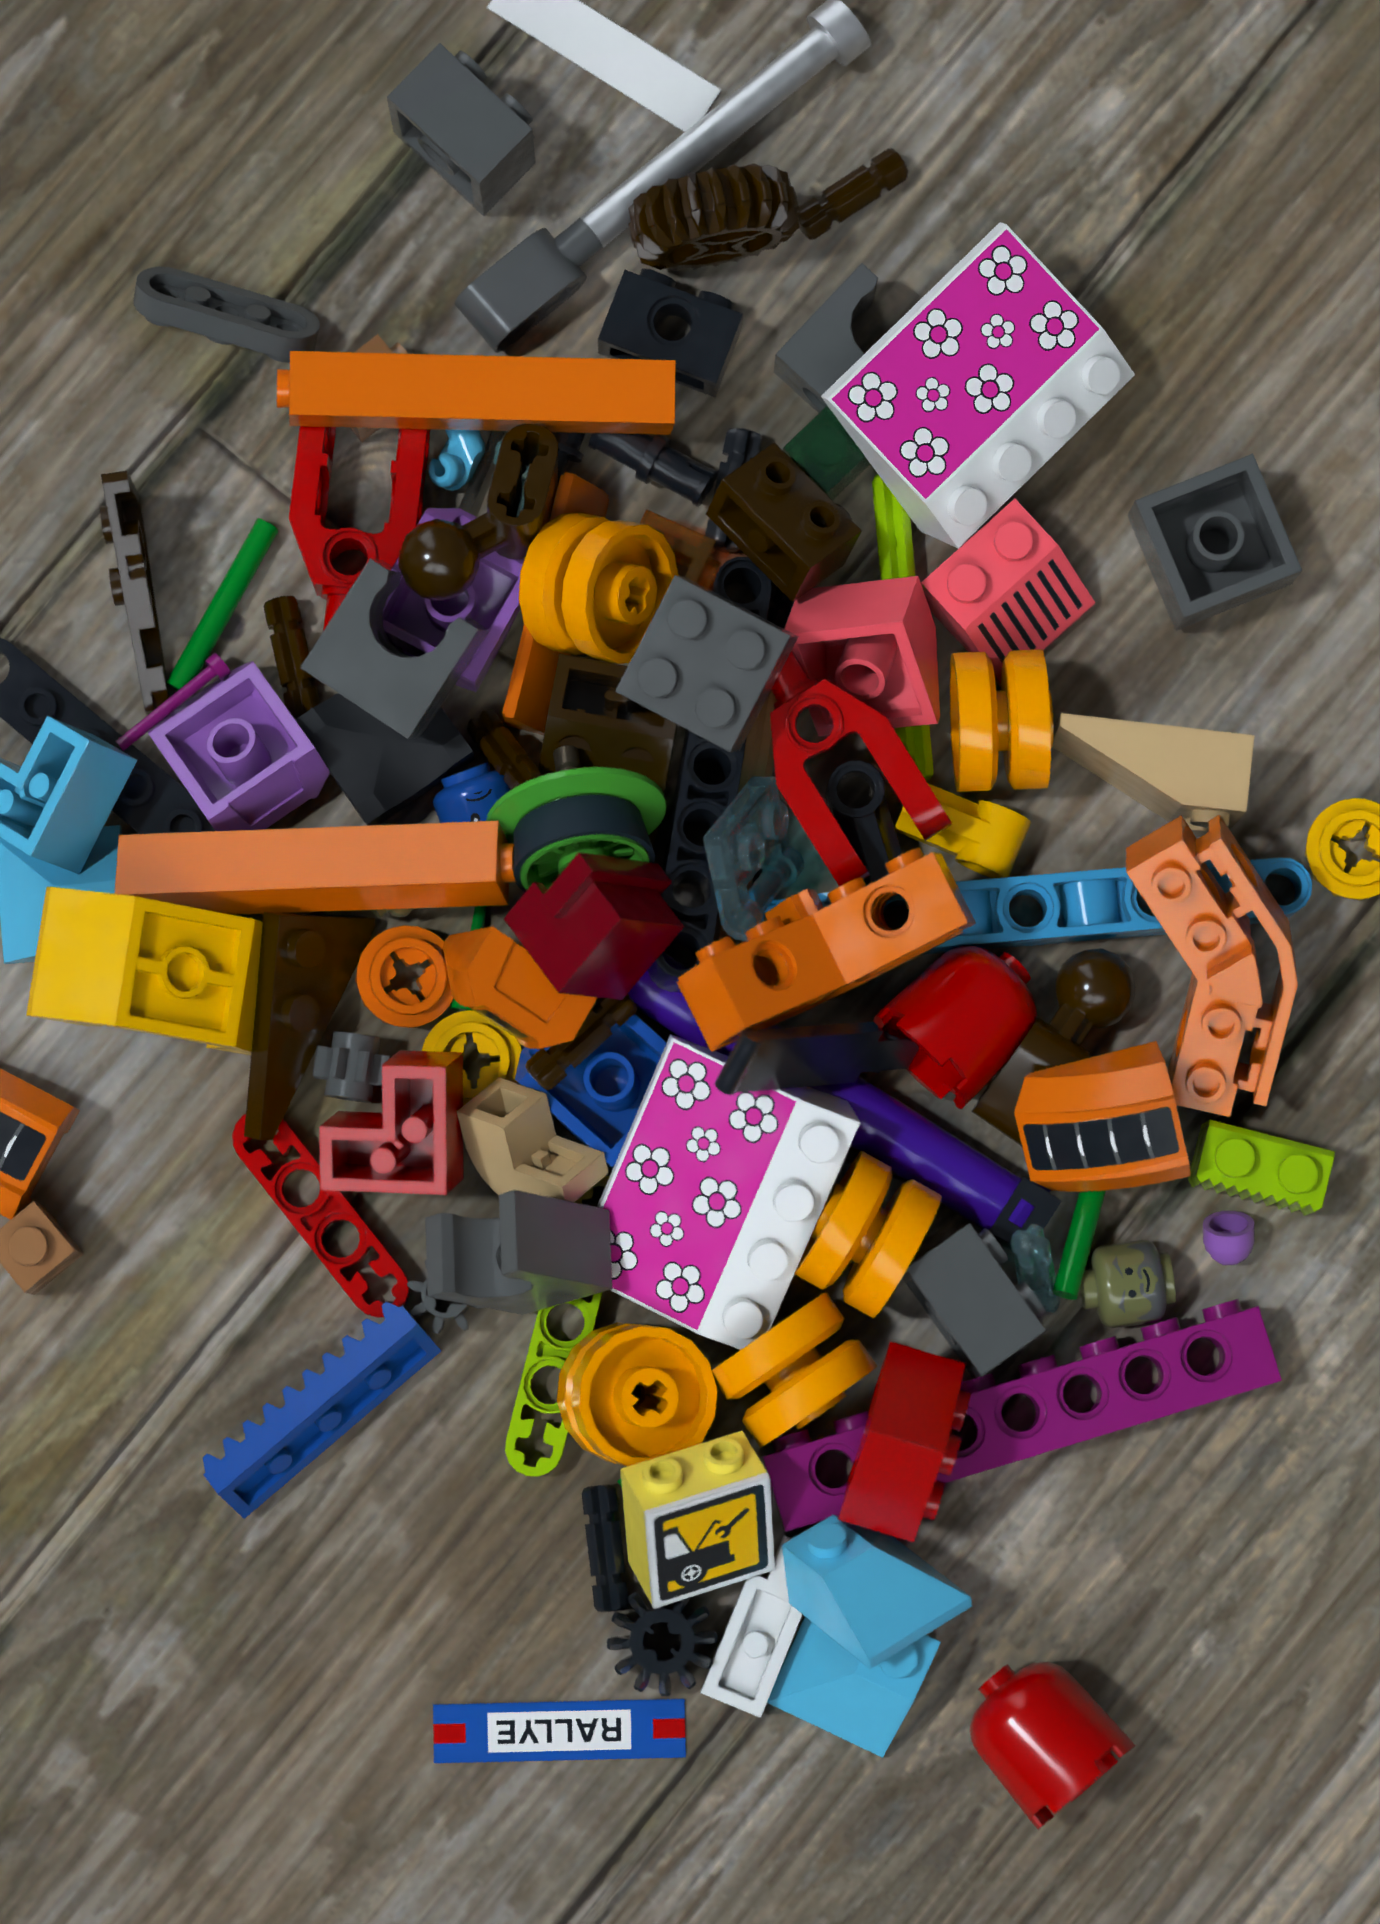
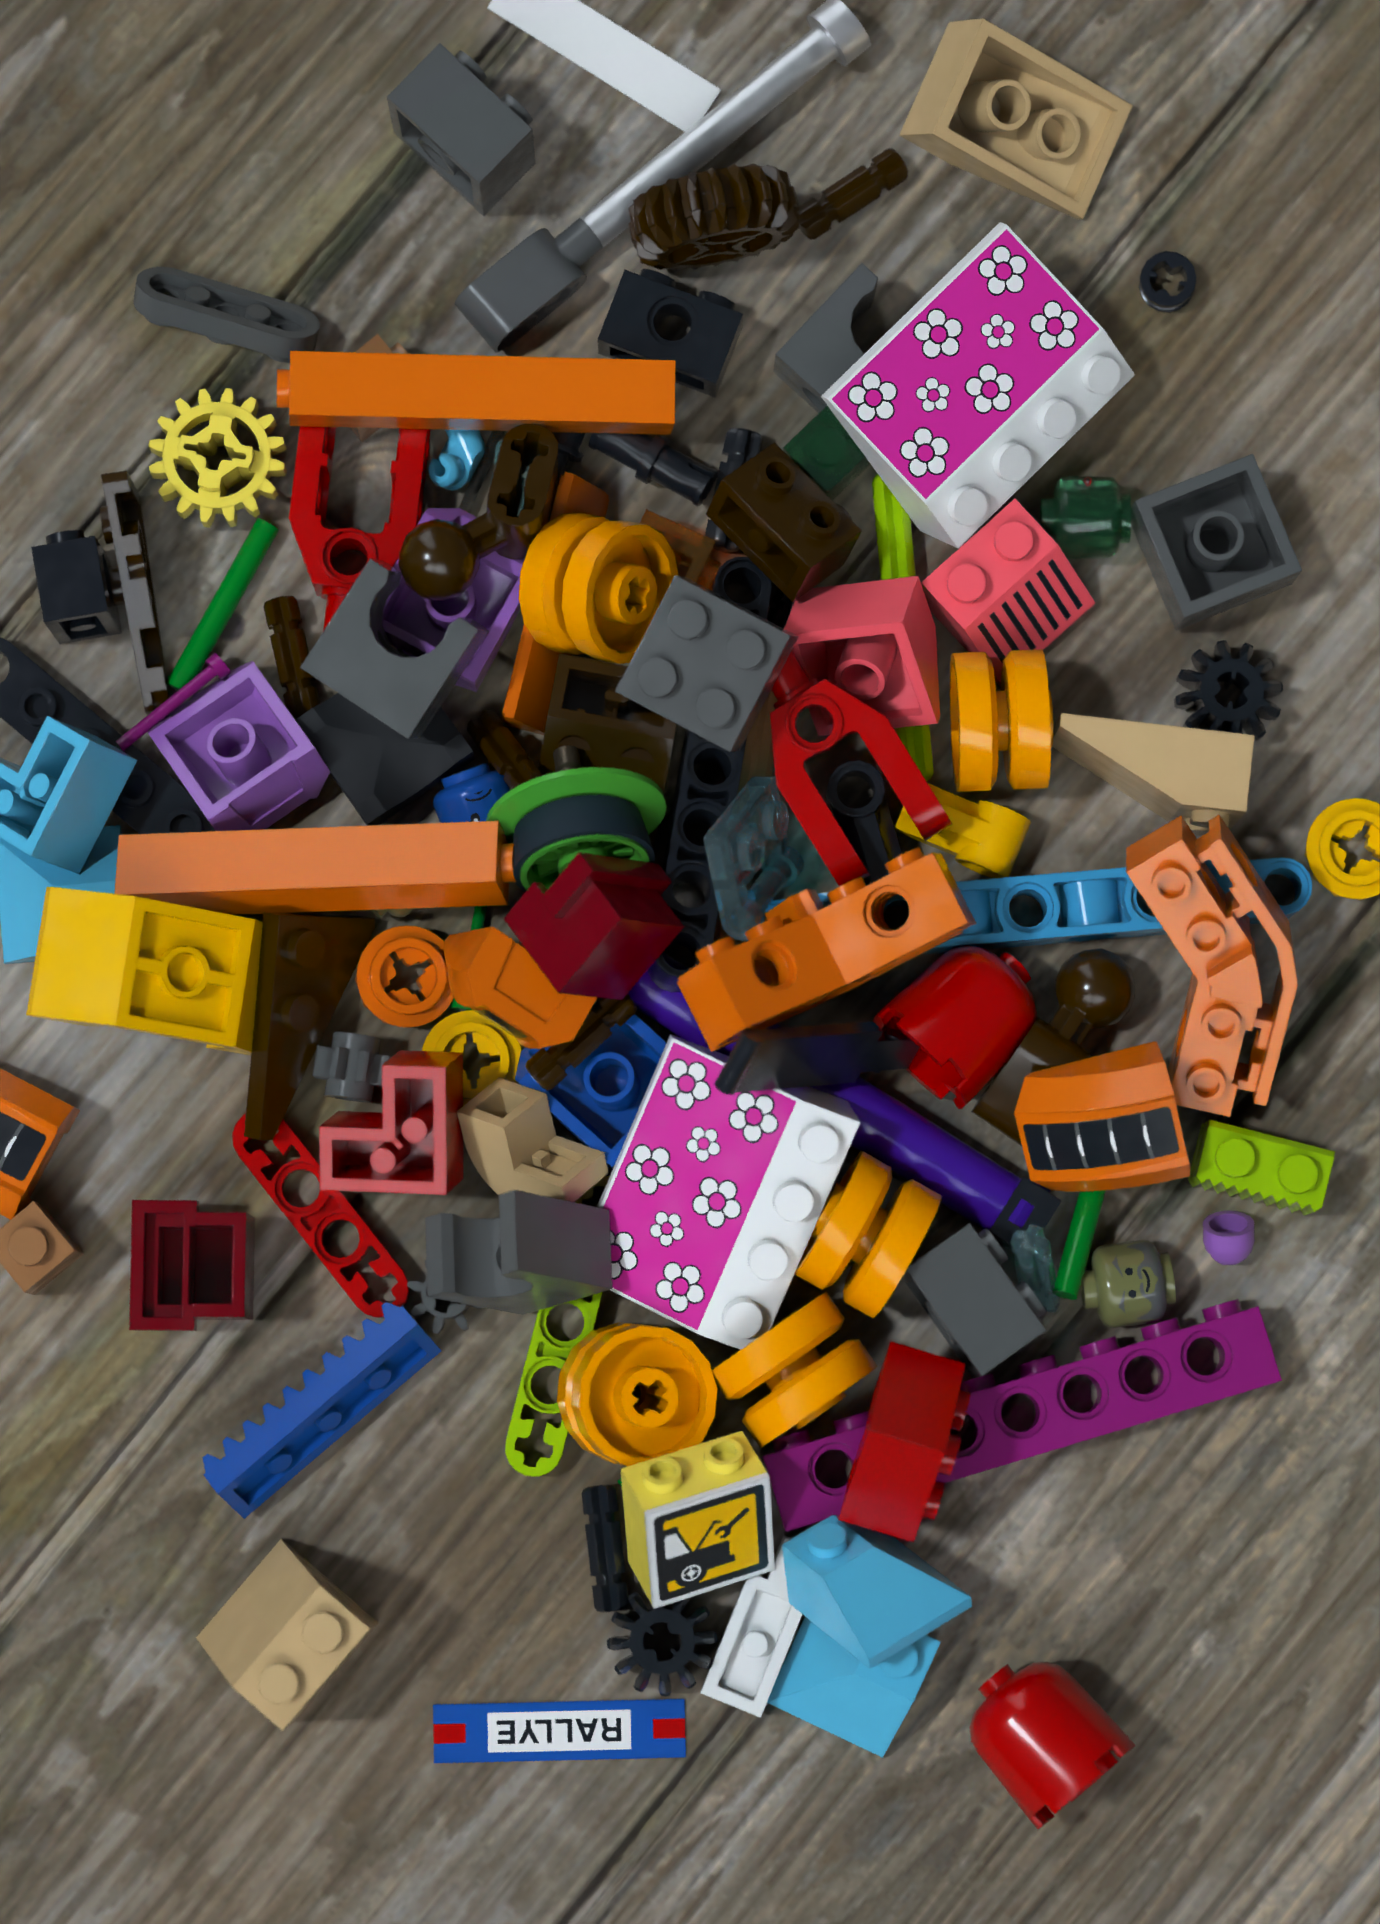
none -> black brick [31,530,122,644]
none -> dark red plate [129,1200,255,1331]
none -> light yellow gear [148,388,287,528]
none -> tan slope [196,1539,379,1731]
none -> tan slope [899,18,1133,219]
none -> clear green head [1040,476,1131,559]
none -> black bush [1139,251,1197,313]
none -> black gear [1174,640,1283,741]

